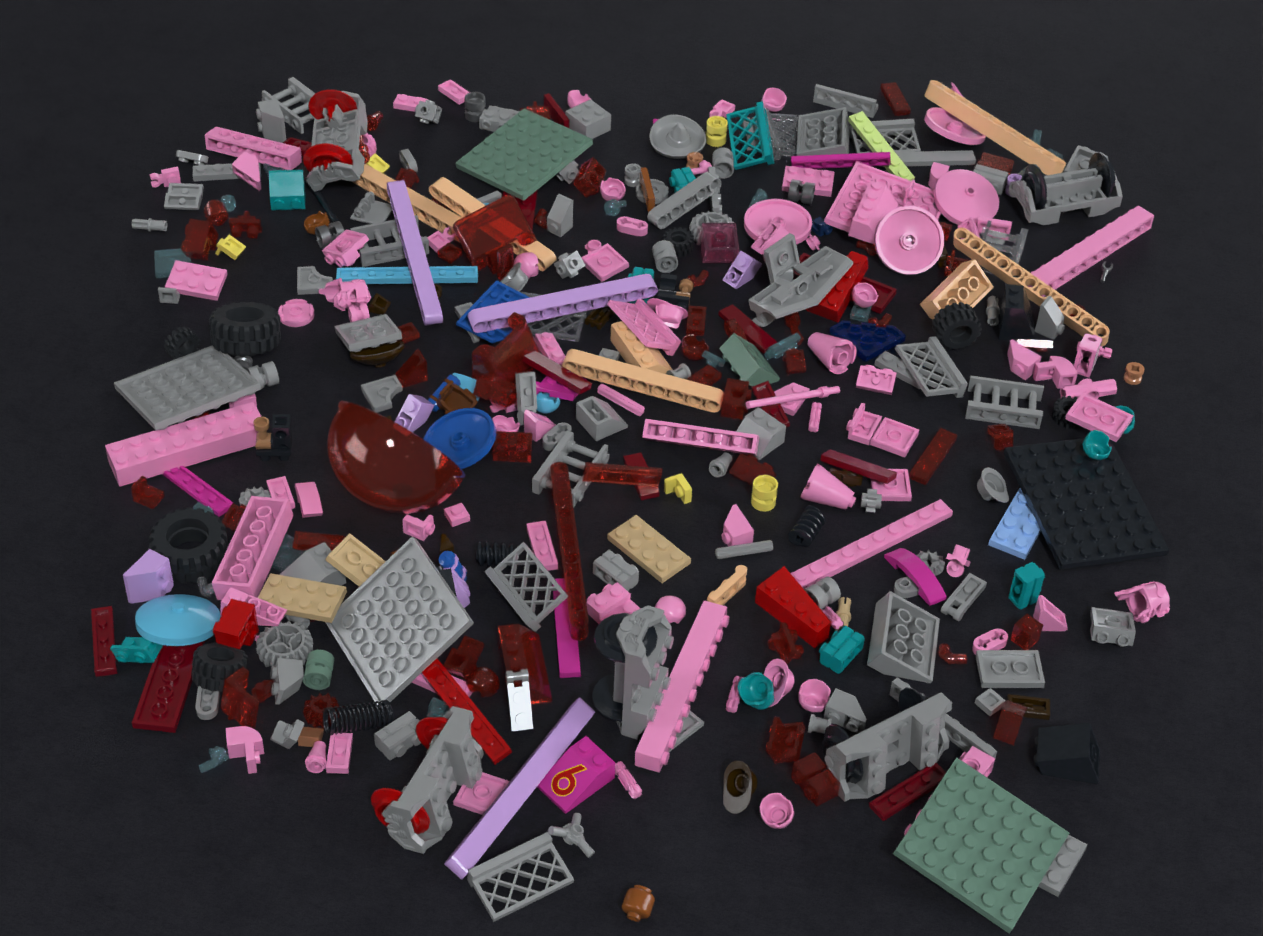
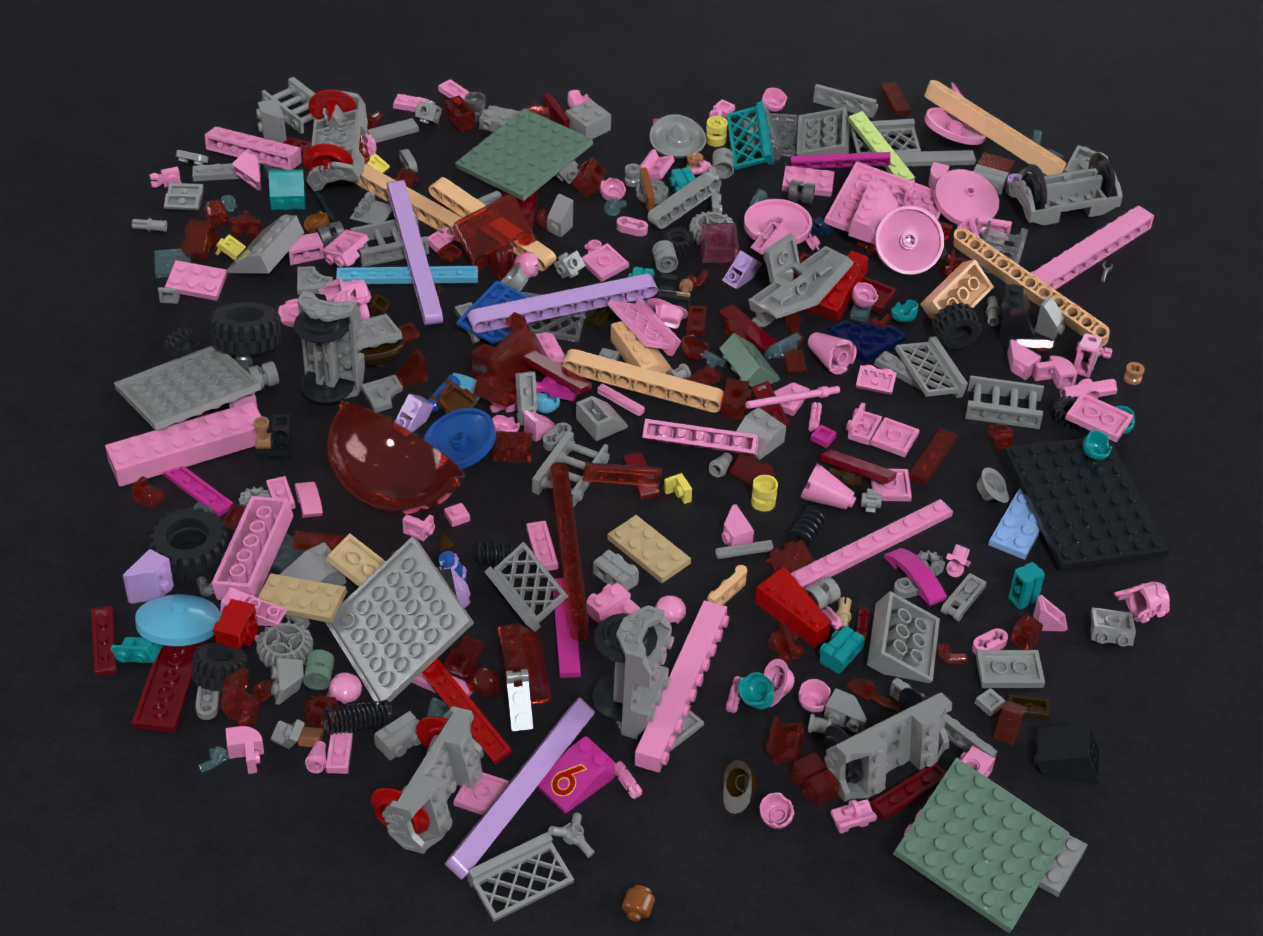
none -> light grey slope [227,215,304,273]
none -> bright pink slope [288,232,324,265]
none -> light grey piece [294,291,365,403]
none -> bright pink hair [328,672,362,704]
none -> light grey tile [367,118,419,143]
none -> clear red piece [445,95,475,132]
none -> bright pink bracket [640,149,675,180]
none -> clear red bracket [765,540,814,573]
none -> dark pink plate [810,425,837,448]
none -> bright pink hips [831,799,877,833]
none -> clear red piece [847,679,901,712]
none -> dark red axle [856,608,870,642]
none -> teal hair [891,300,918,323]

